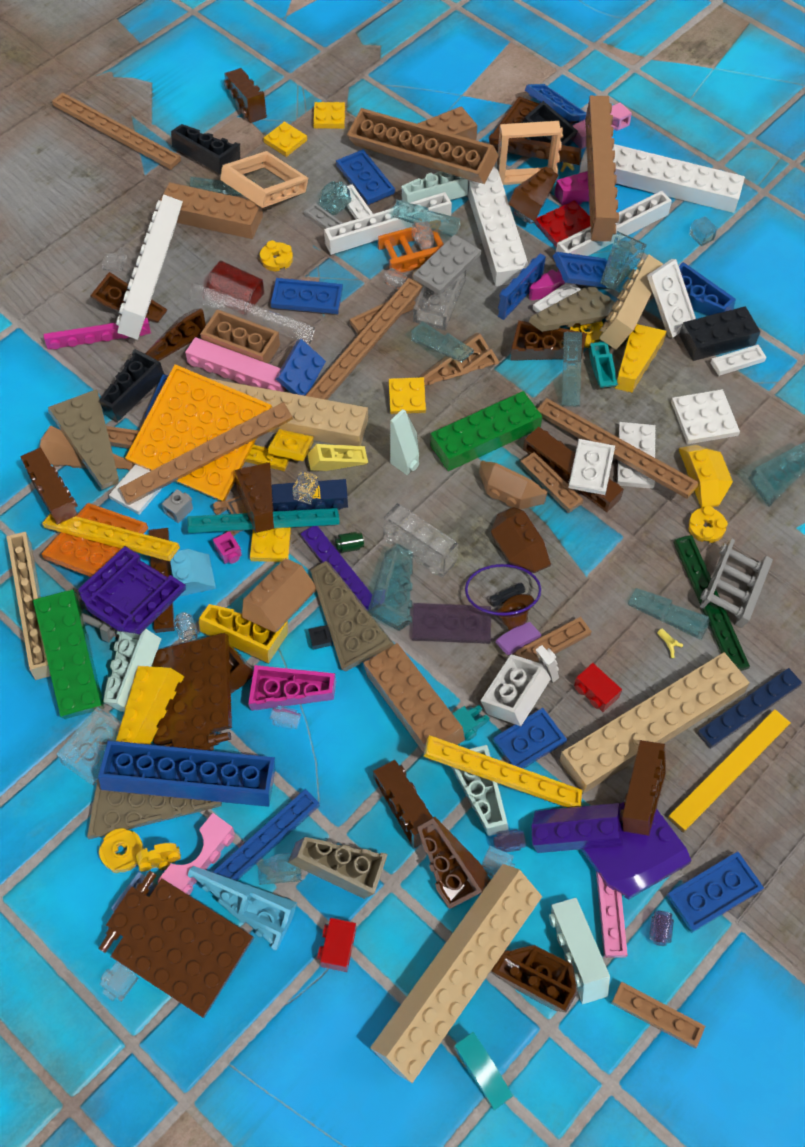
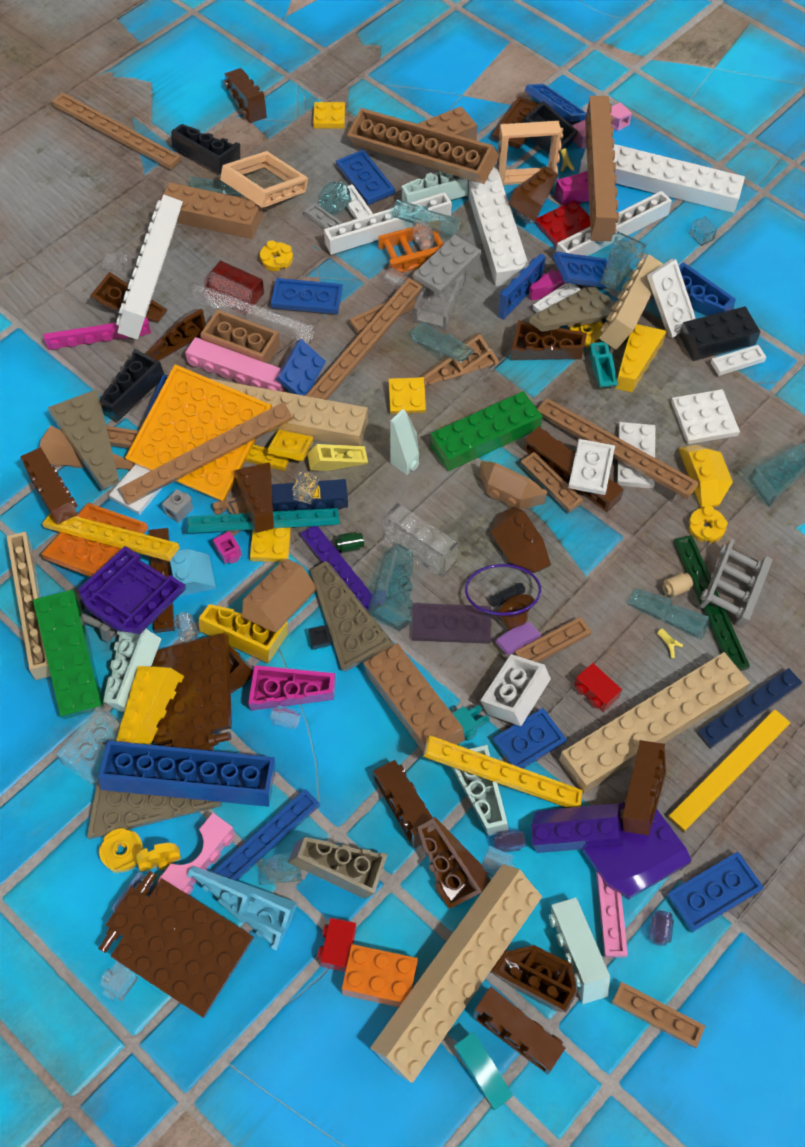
yellow plate [263,121,307,157] -> none
reddish brown plate [489,134,581,165] -> none
white plate [536,645,559,683] -> none
clear light blue slope [562,332,582,407] -> none
none -> orange brick [342,944,418,1007]
none -> reddish brown wedge [473,987,566,1075]
none -> tan brick [663,573,693,598]

